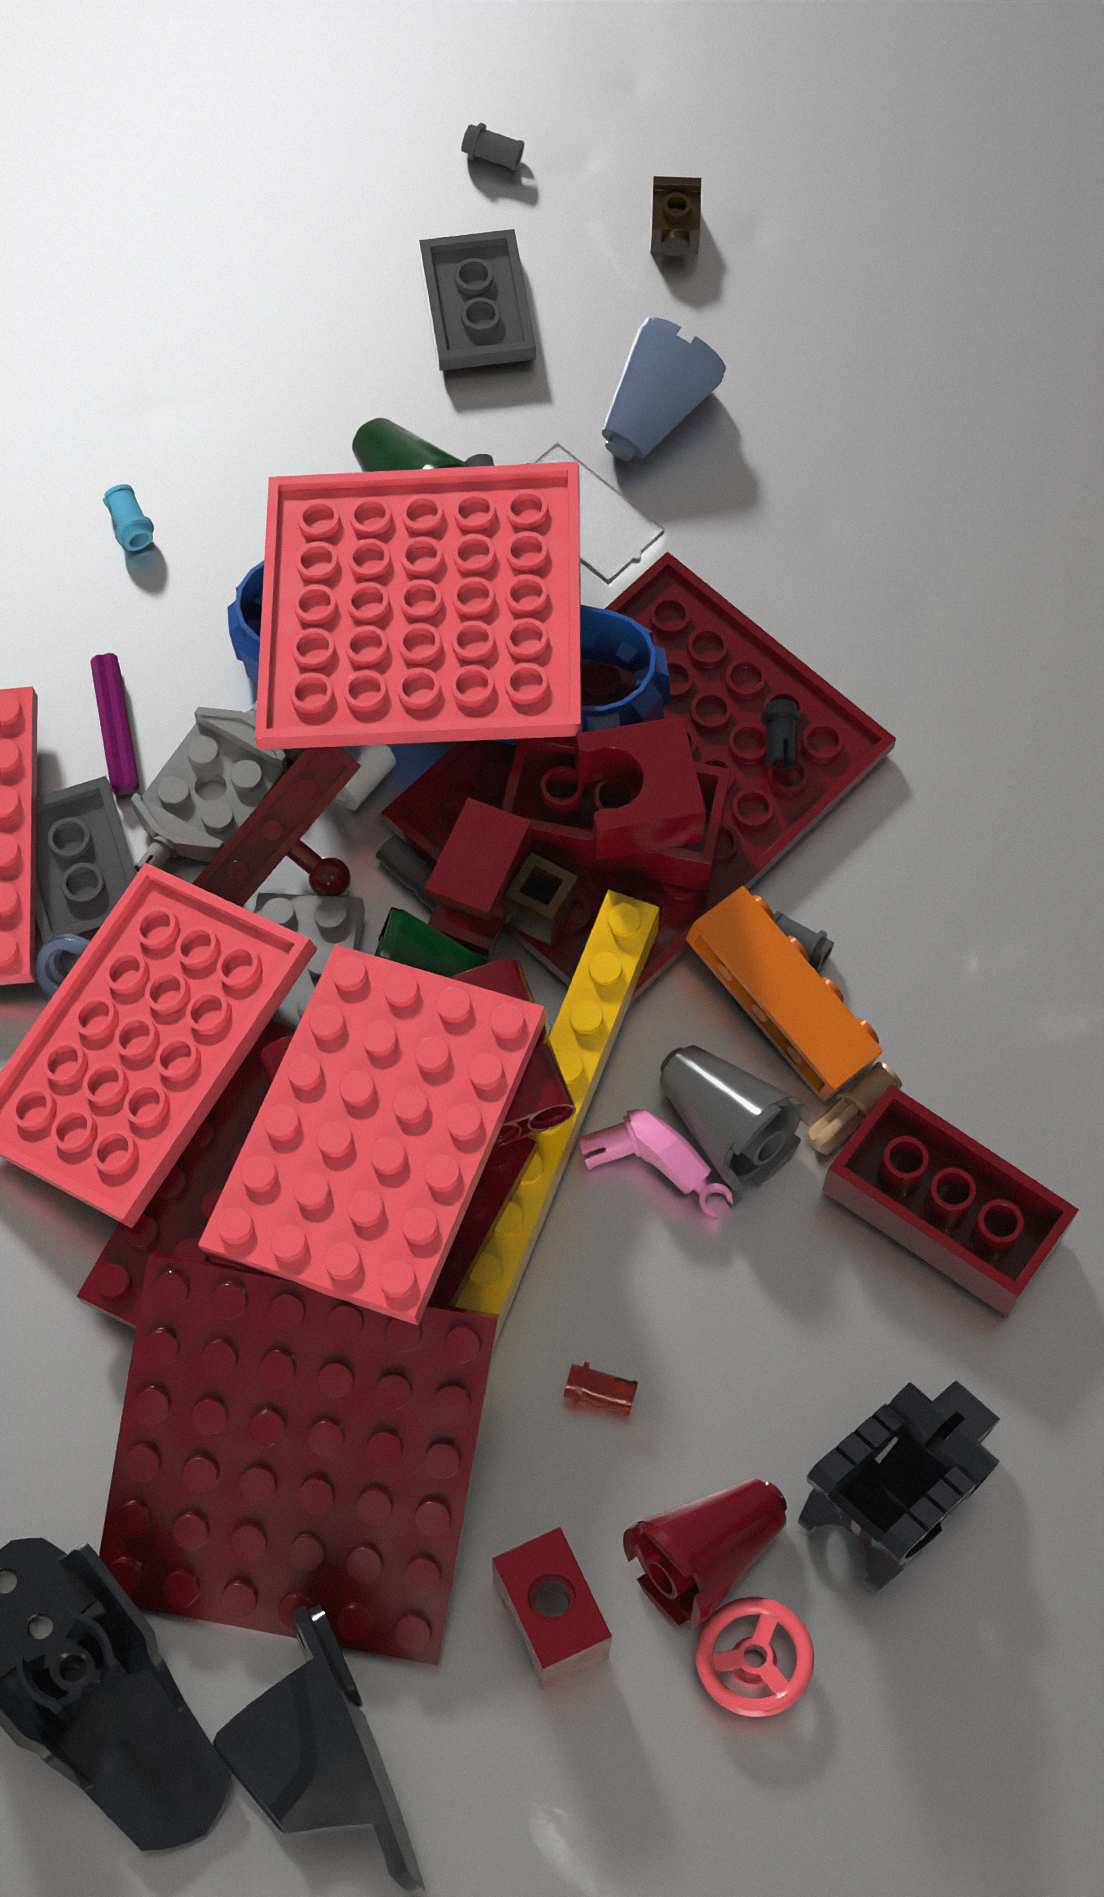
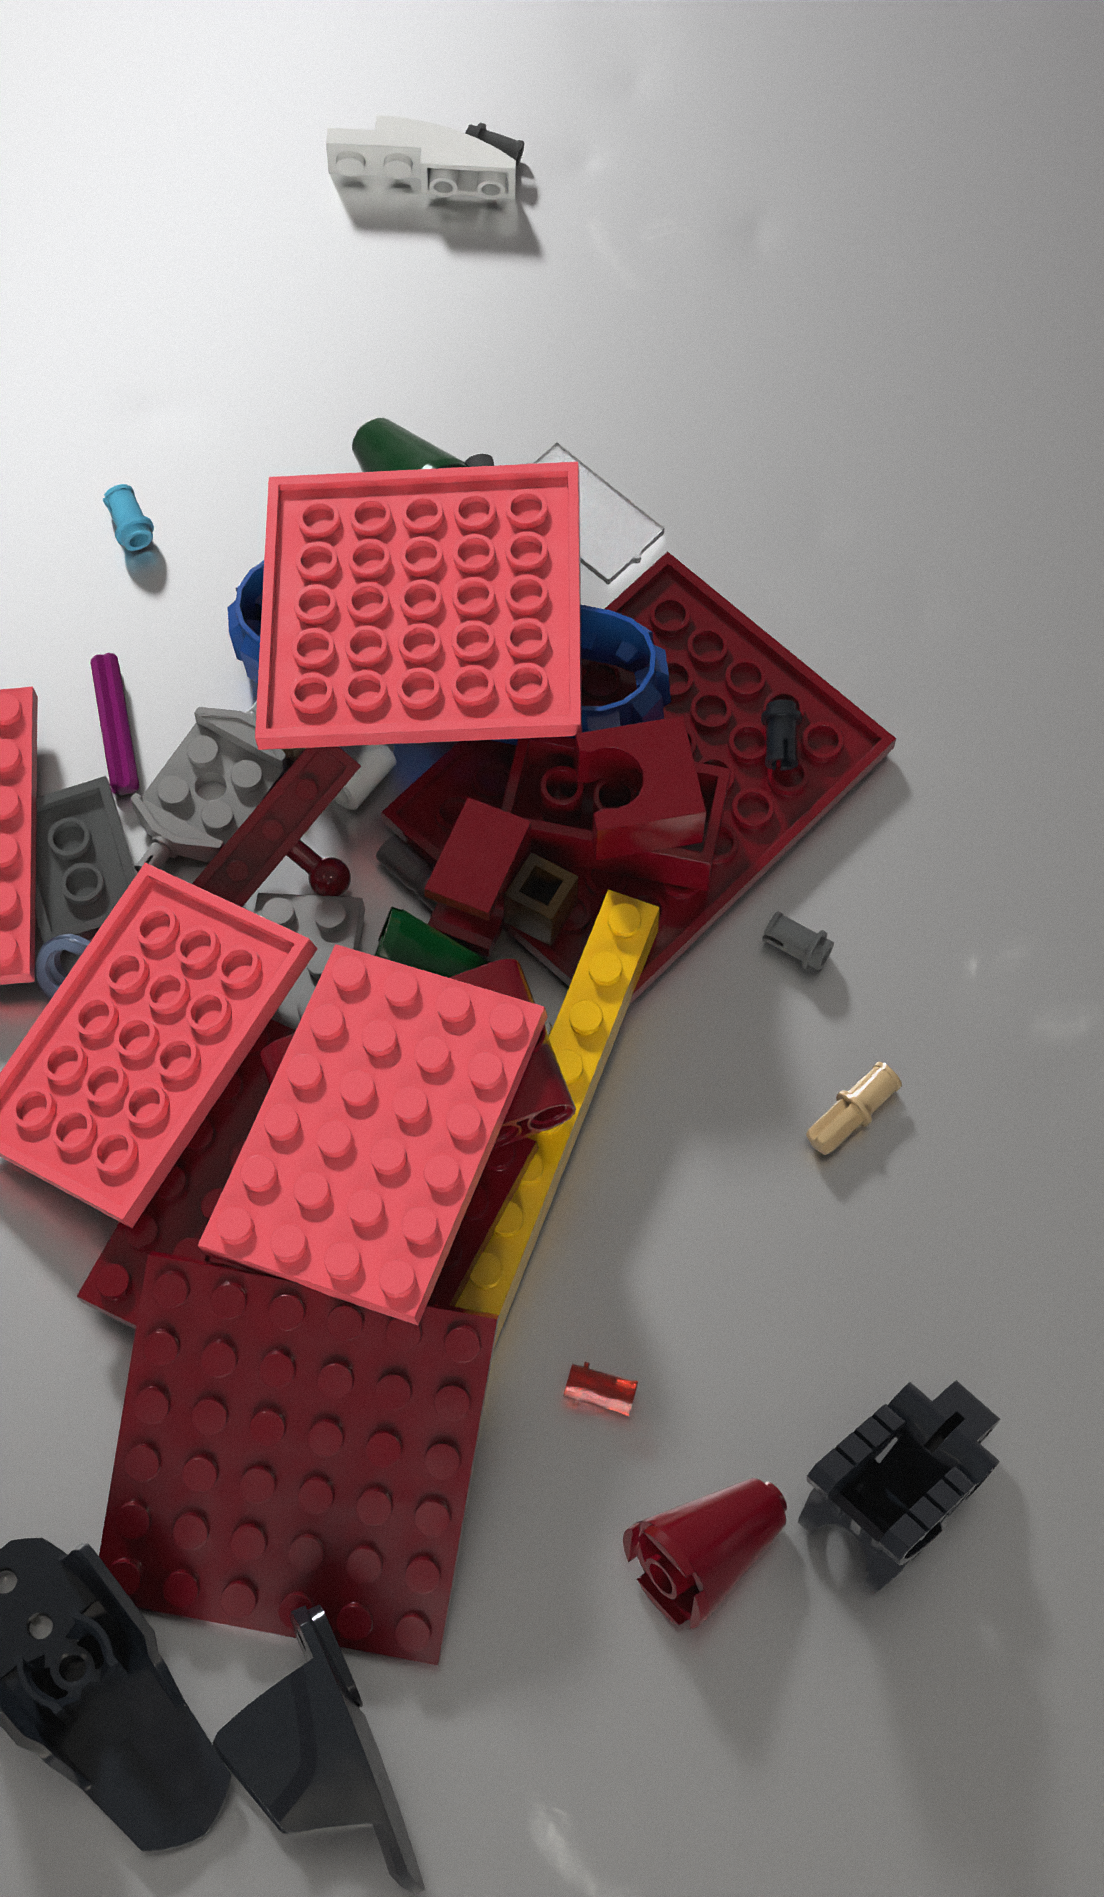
dark grey plate [419,229,536,371] -> none
dark red piece [492,1527,612,1690] -> none
bright pink arm [577,1109,733,1220] -> none
sand blue cone [602,317,726,461] -> none
dark brown brick [650,176,702,256] -> none
dark grey cone [660,1045,810,1192] -> none
orange brick [685,885,883,1104] -> none
coral piece [696,1597,814,1717] -> none
dark red brick [822,1084,1079,1317] -> none
none -> white slope [326,115,516,199]

